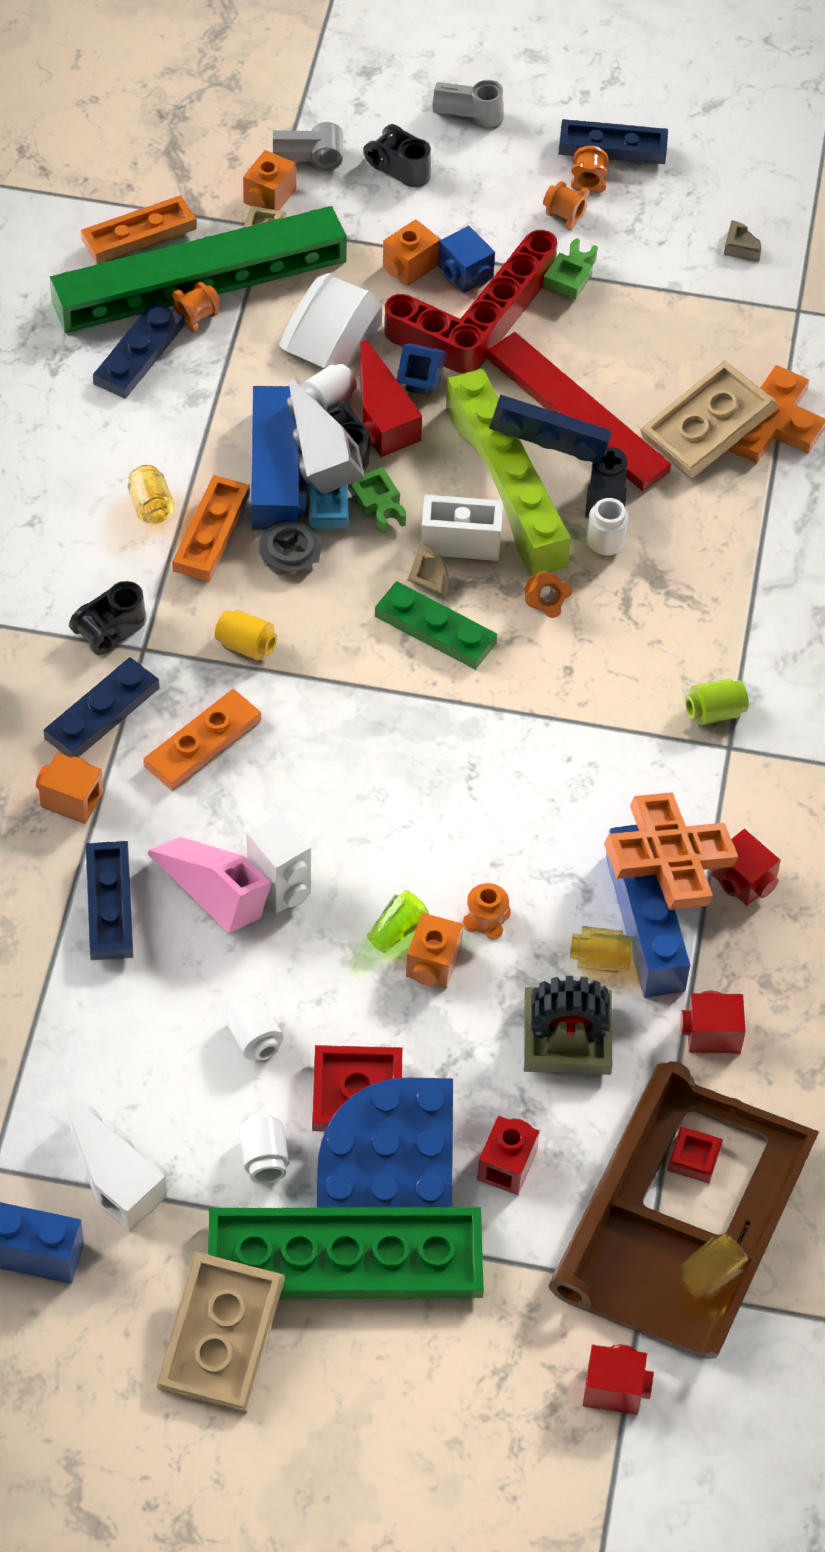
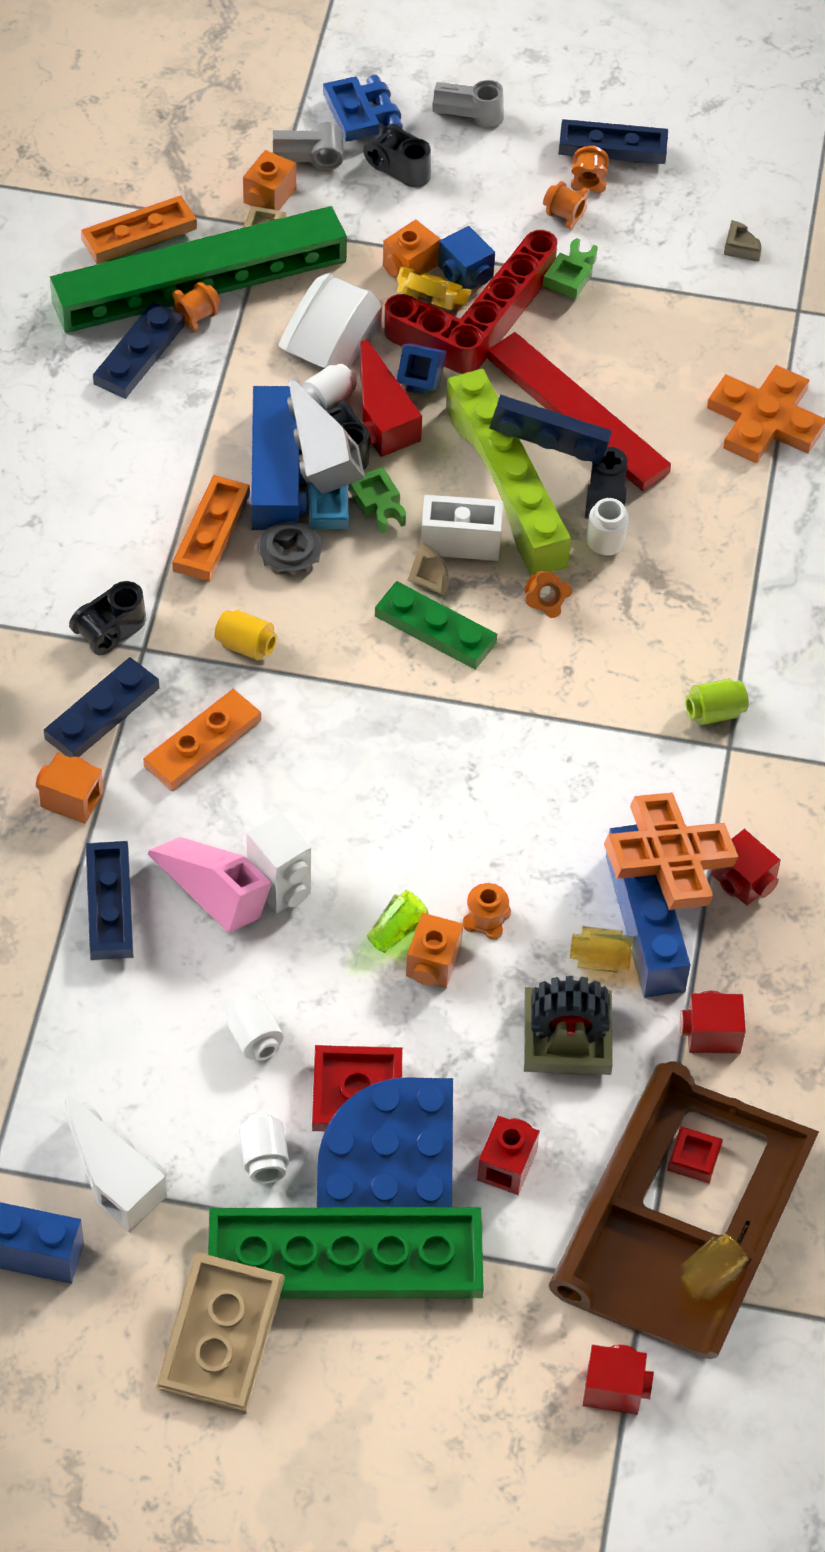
clear yellow brick [127,465,175,524] -> none
tan tile [640,360,778,479] -> none
none -> blue plate [323,75,403,142]
none -> yellow plate [396,267,471,310]

